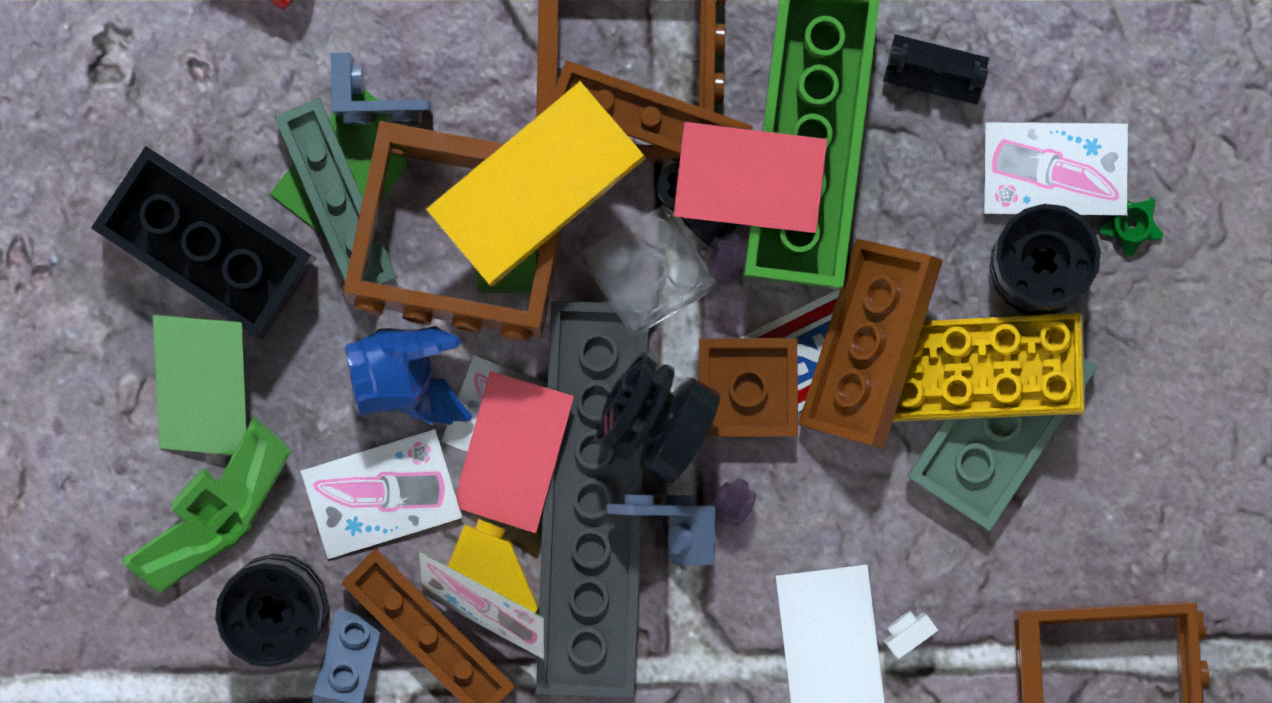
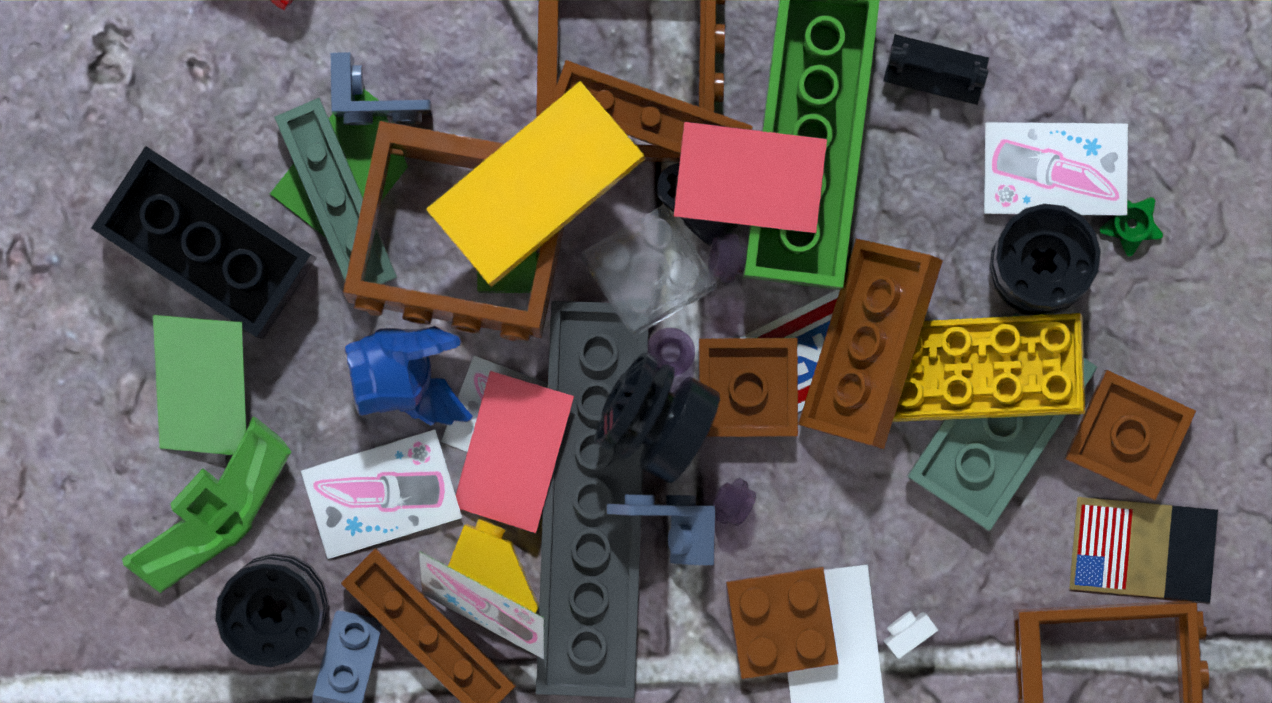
none -> clear purple plate [647,328,695,376]
none -> dark orange plate [726,566,839,679]
none -> dark orange plate [1064,370,1196,500]
none -> sticker [1069,497,1218,602]

